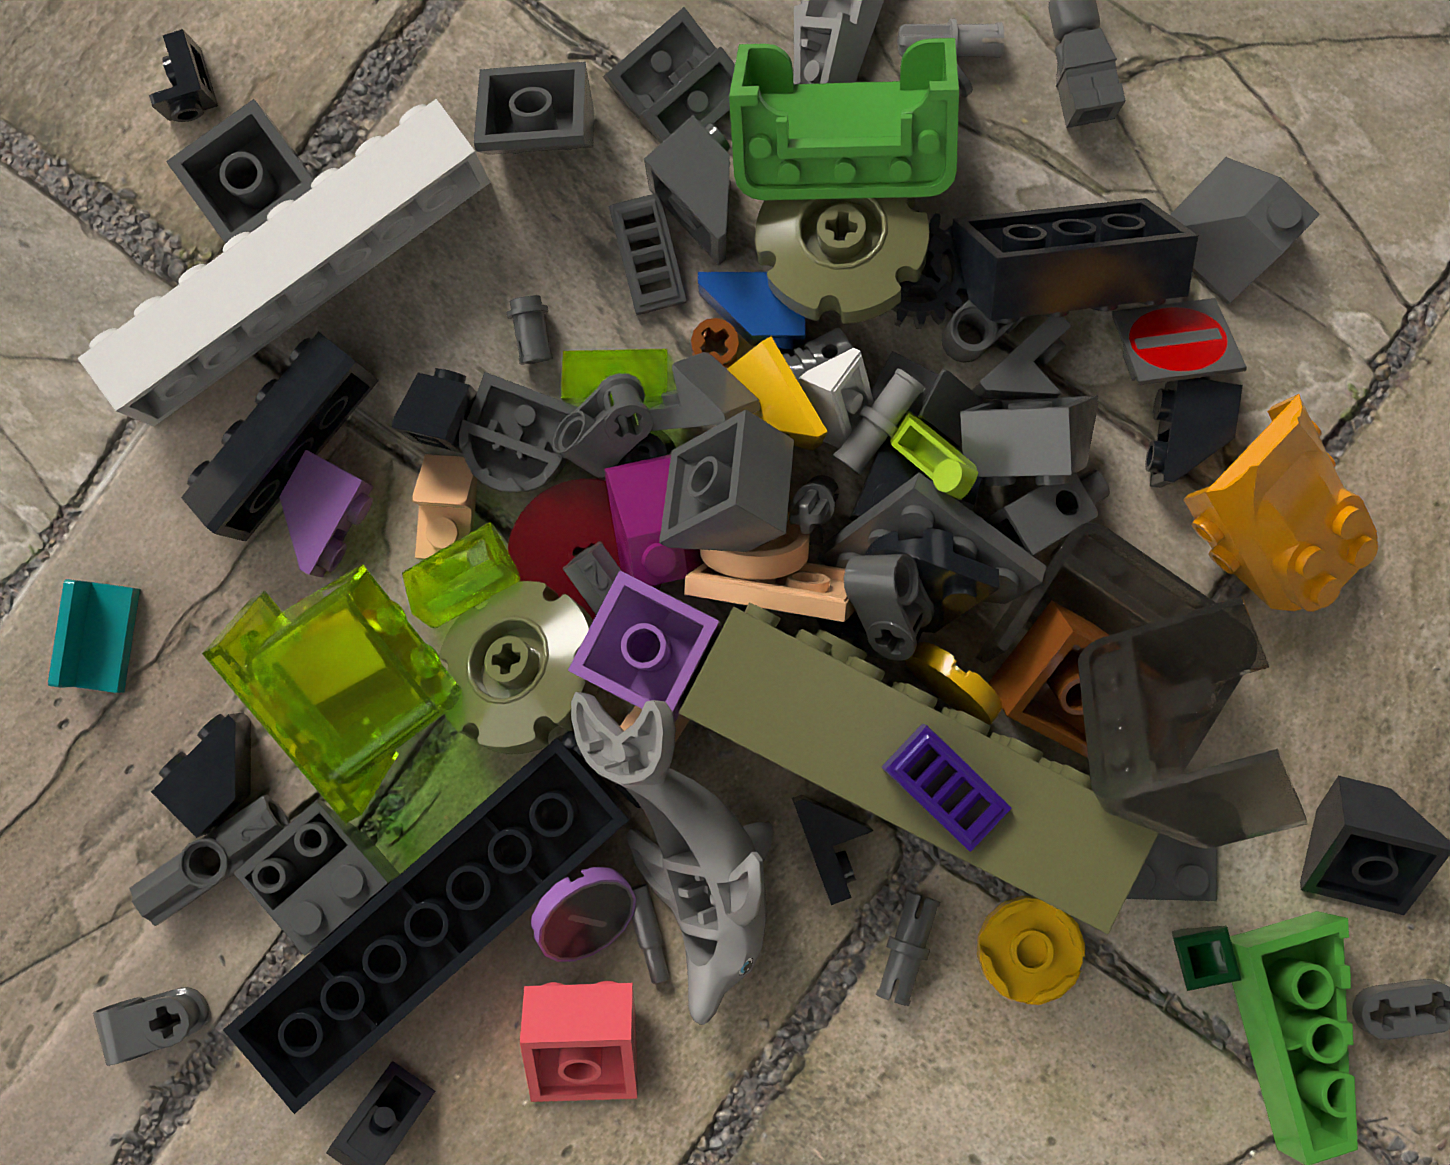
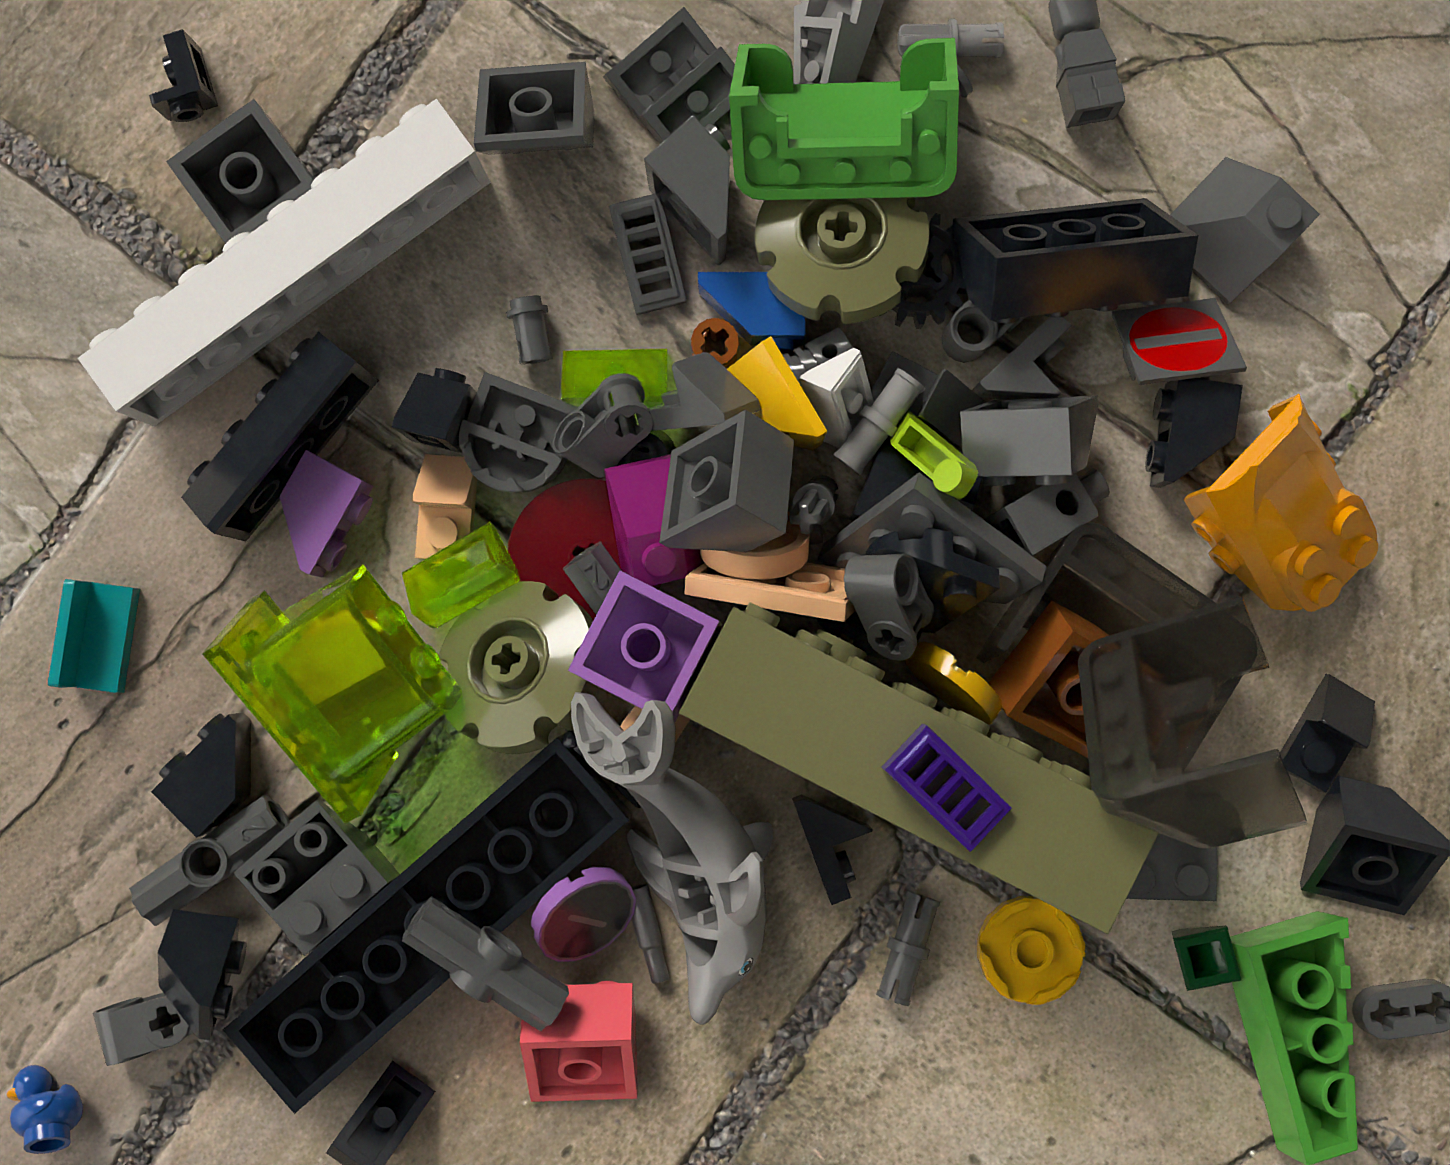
none -> blue animal [7,1065,83,1154]
none -> black slope [157,909,247,1041]
none -> dark grey piece [402,896,569,1031]
none -> black slope [1273,674,1375,793]

